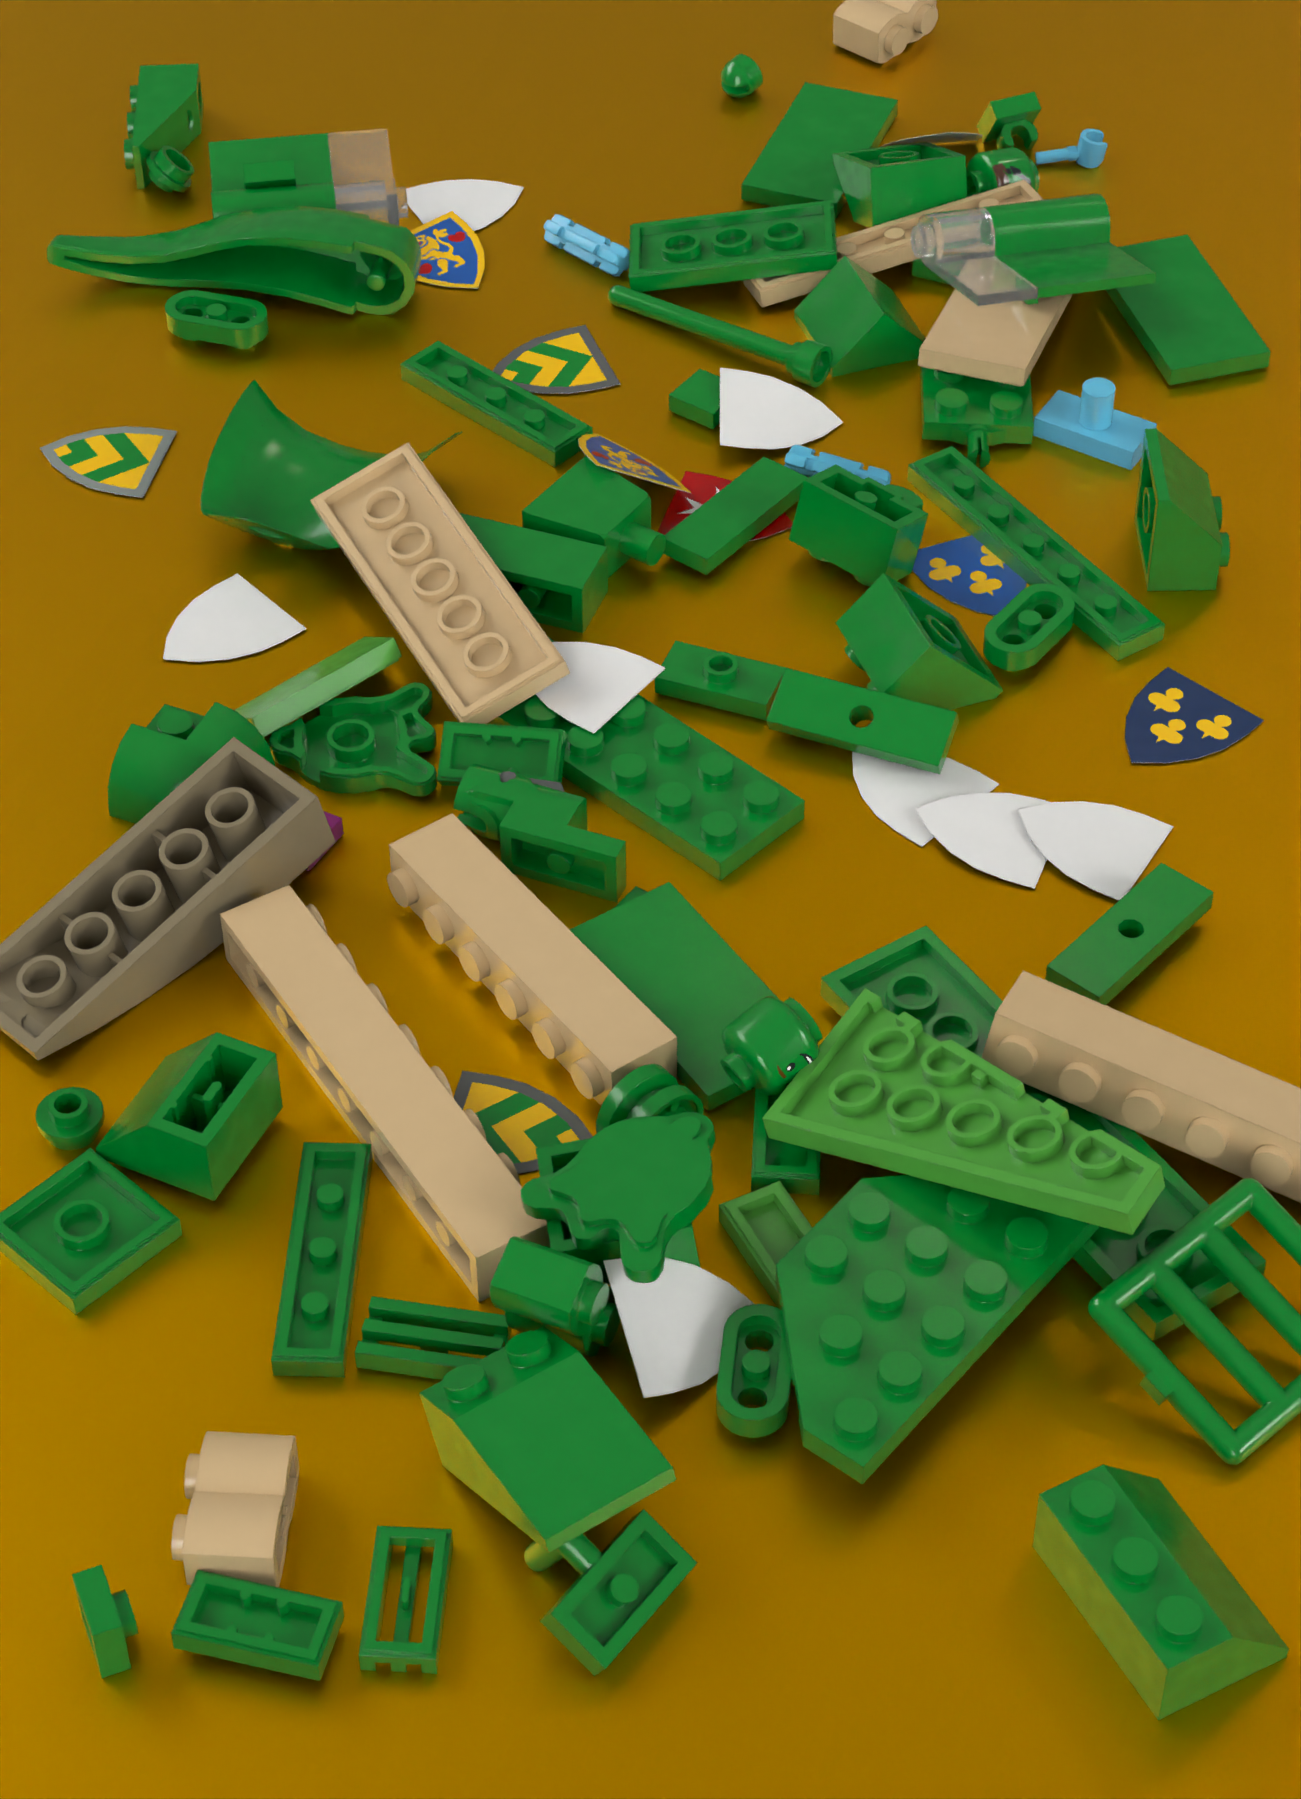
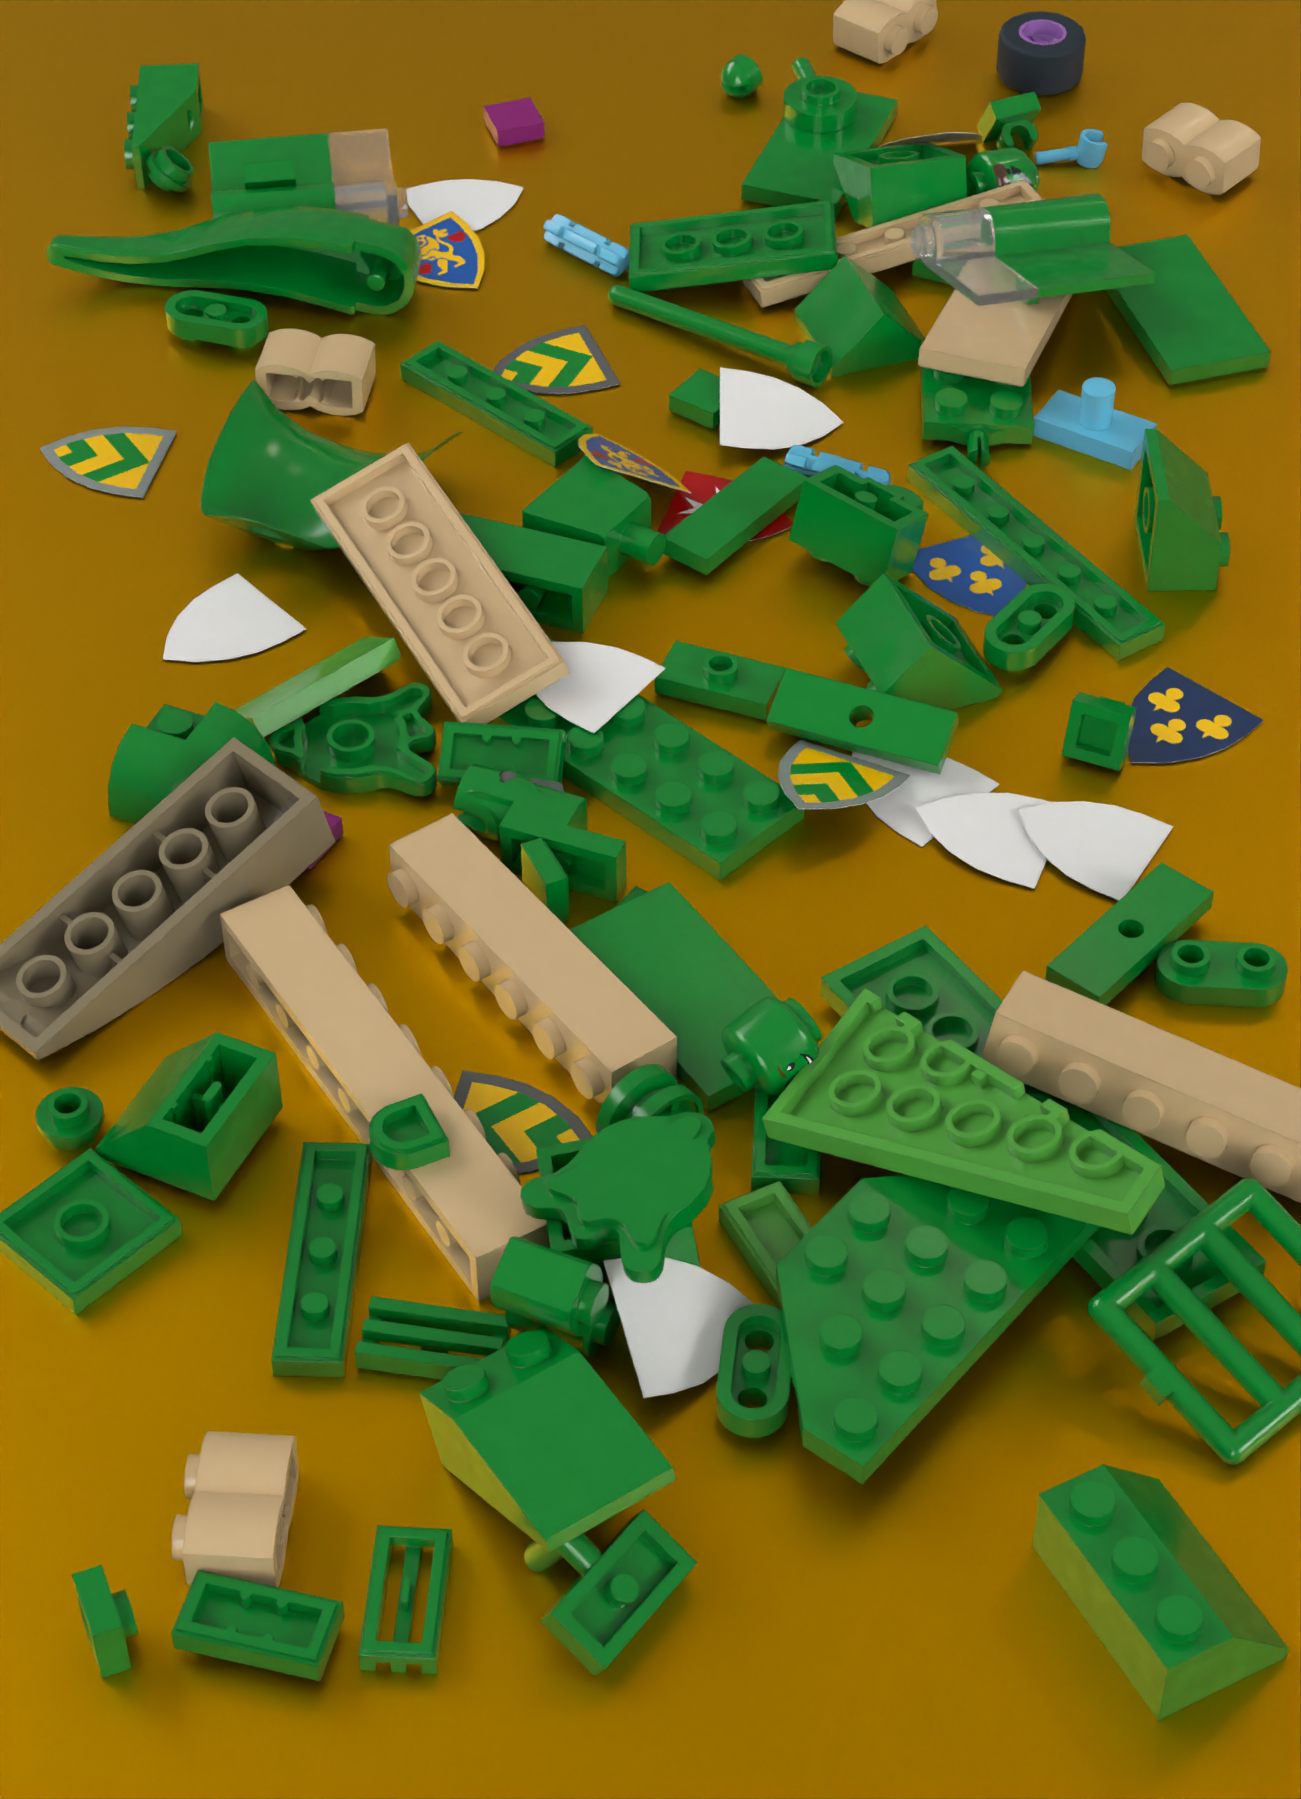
none -> tan brick [255,328,376,416]
none -> green tile [369,1093,450,1170]
none -> magenta tile [483,97,545,147]
none -> green tile [521,838,570,924]
none -> sticker [778,739,911,809]
none -> green piece [783,57,858,133]
none -> black wheel [996,11,1086,96]
none -> green tile [1062,692,1137,771]
none -> tan brick [1142,103,1261,195]
none -> green plate [1154,940,1288,1008]

